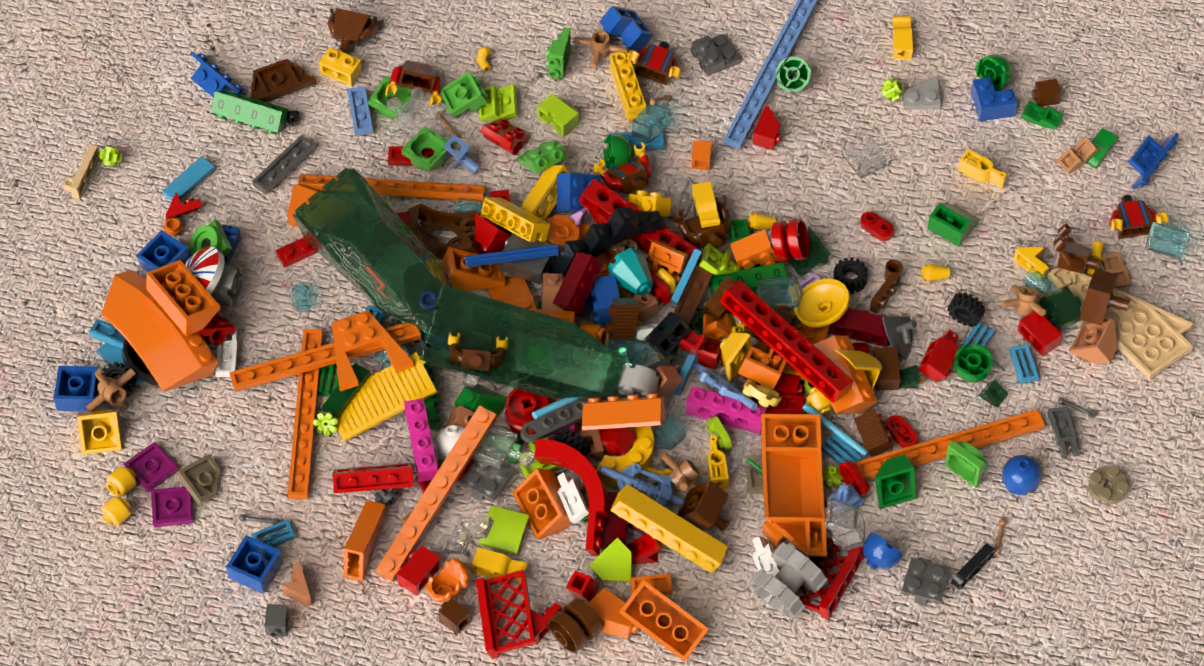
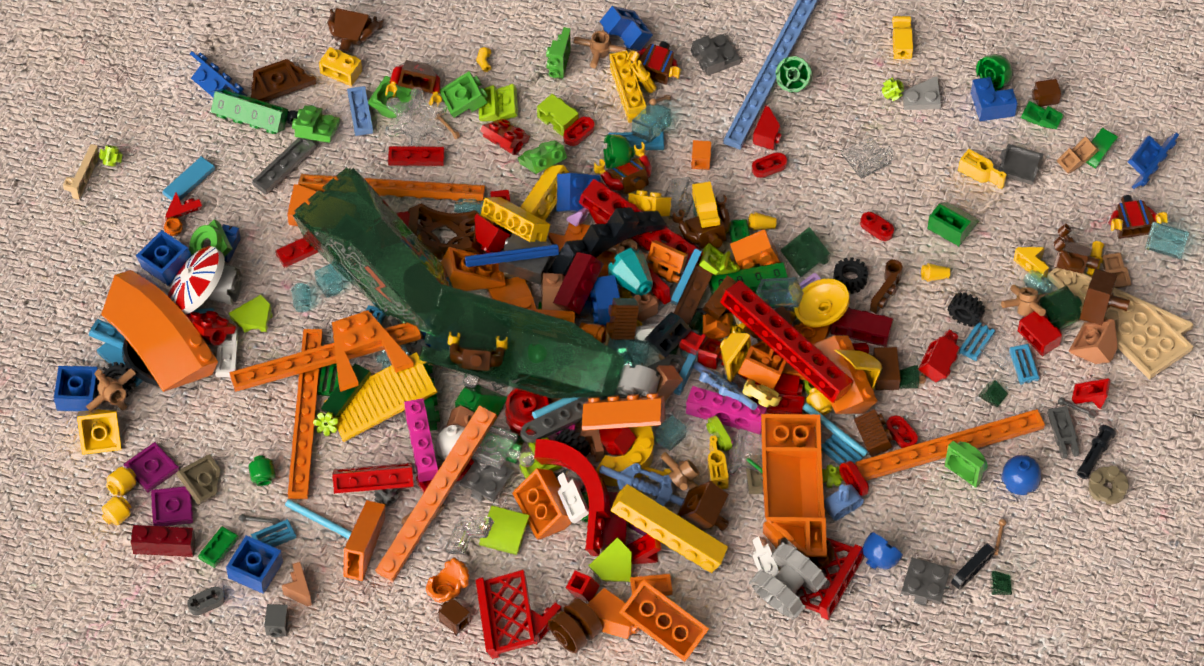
orange slope [146,260,220,336] -> none
red brick [397,545,441,596] -> none
bright green piece [401,126,454,172] -> none
dark blue tile [419,290,438,311] -> none
medium blue bracket [444,134,480,174] -> none
yellow piece [472,547,528,583] -> none
orange tile [546,214,580,250] -> none
yellow arm [657,268,676,296] -> none
red wheel [771,218,810,263] -> none
clear slope [824,498,866,552] -> none
green slope [875,454,917,509] -> none
dark grey shield [882,316,917,360] -> none
green cylinder [954,344,993,383] -> none
none -> dark red brick [130,525,196,557]
none -> dark grey beam [187,587,225,616]
none -> green plate [198,526,239,568]
none -> lime slope [229,295,273,333]
none -> green head [248,455,276,486]
none -> medium azure bar [285,499,352,539]
none -> bright green plate [292,106,340,143]
none -> clear light blue brick [314,264,343,298]
none -> red plate [563,116,594,146]
none -> yellow axle [631,60,656,93]
none -> red plate [752,152,787,178]
none -> clear green slope [990,571,1012,595]
none -> flat silver piece [998,144,1044,185]
none -> red slope [1072,378,1111,409]
none -> black pin [1076,425,1116,479]

